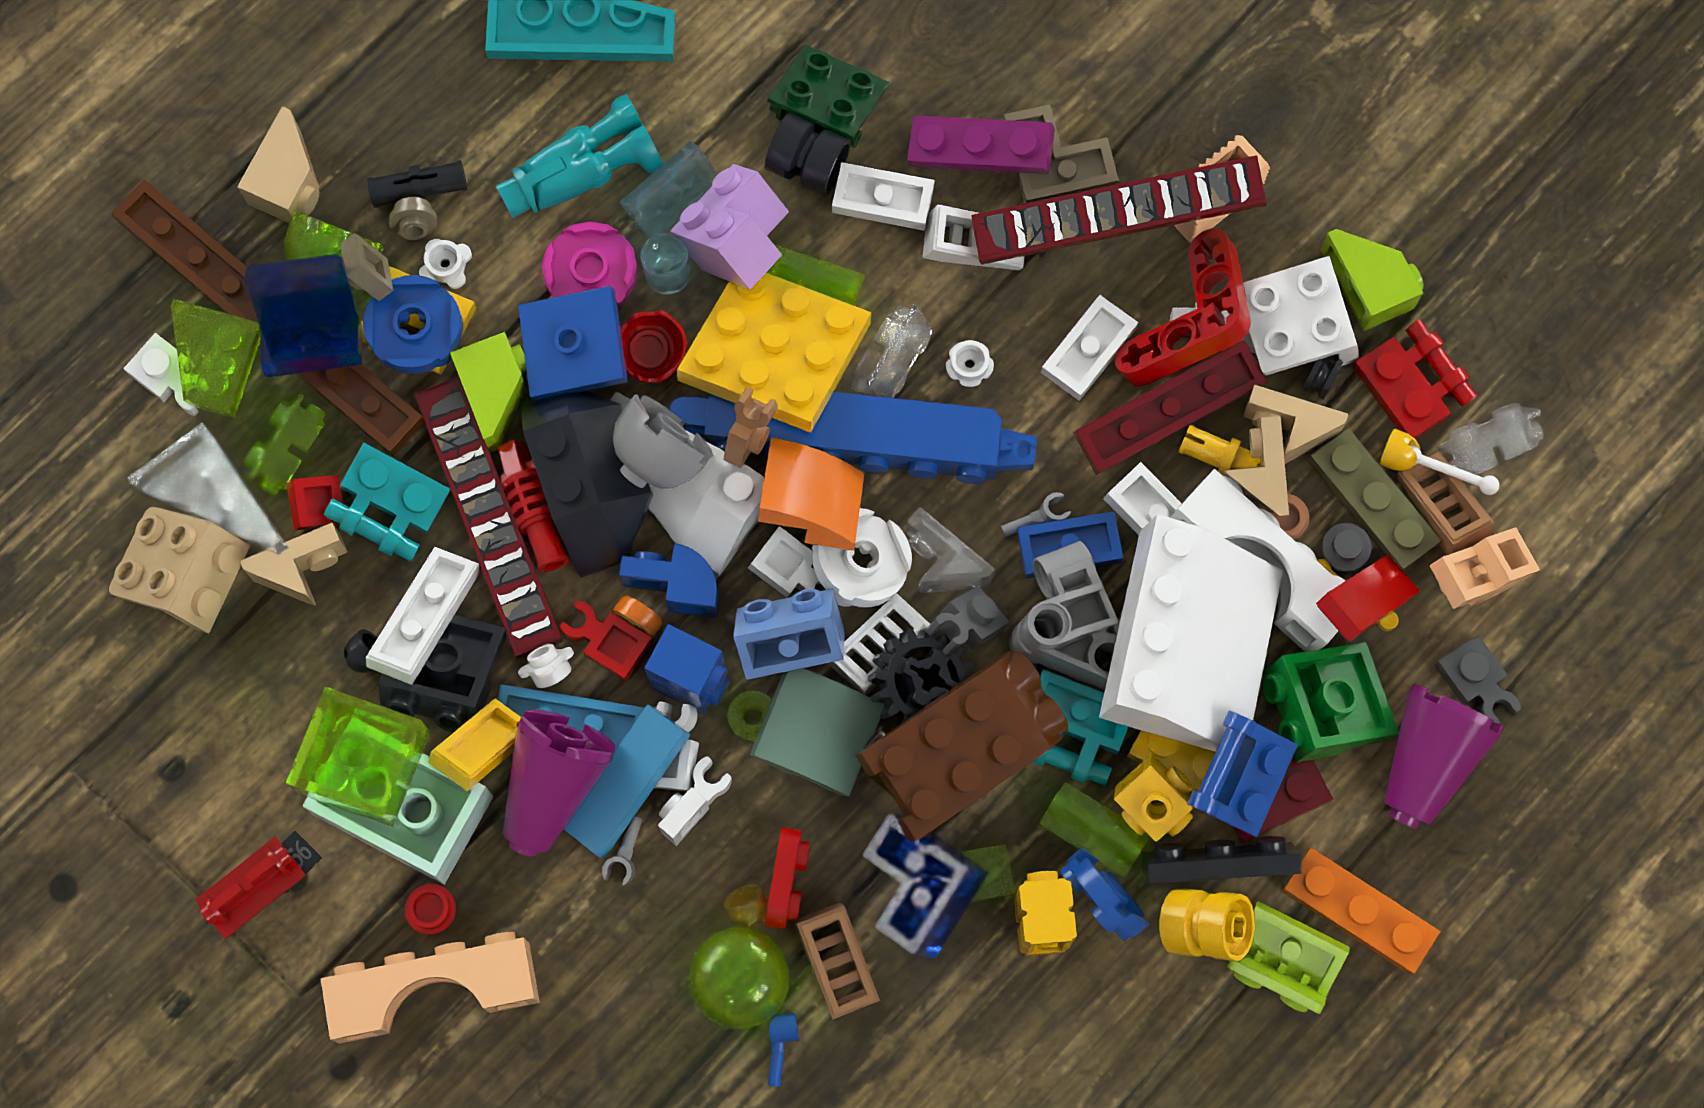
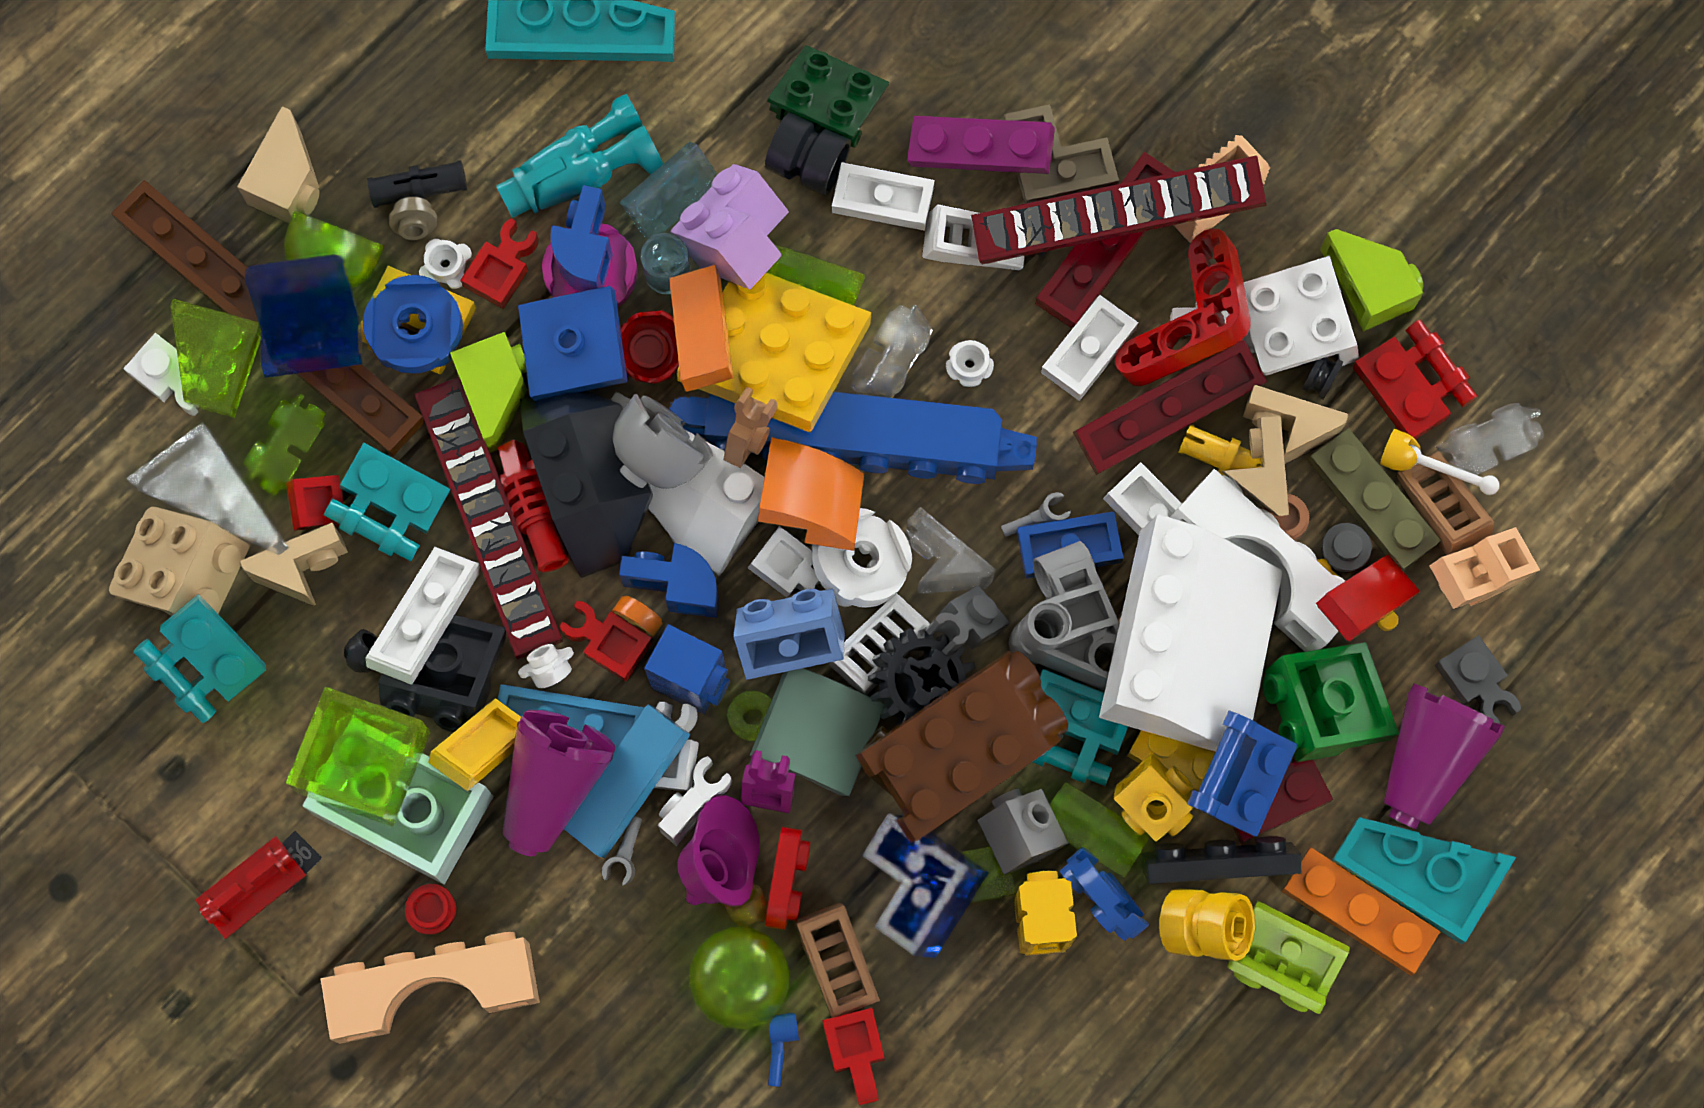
dark tan plate [341,233,394,301] -> none
none -> teal plate [133,594,266,723]
none -> red plate [460,218,539,309]
none -> blue brick [550,185,613,292]
none -> orange tile [669,265,733,392]
none -> magenta piece [677,795,760,906]
none -> magenta plate [741,750,795,813]
none -> red plate [822,1008,885,1106]
none -> light grey brick [978,789,1068,875]
none -> dark red plate [1035,152,1175,329]
none -> teal wing [1331,817,1516,945]

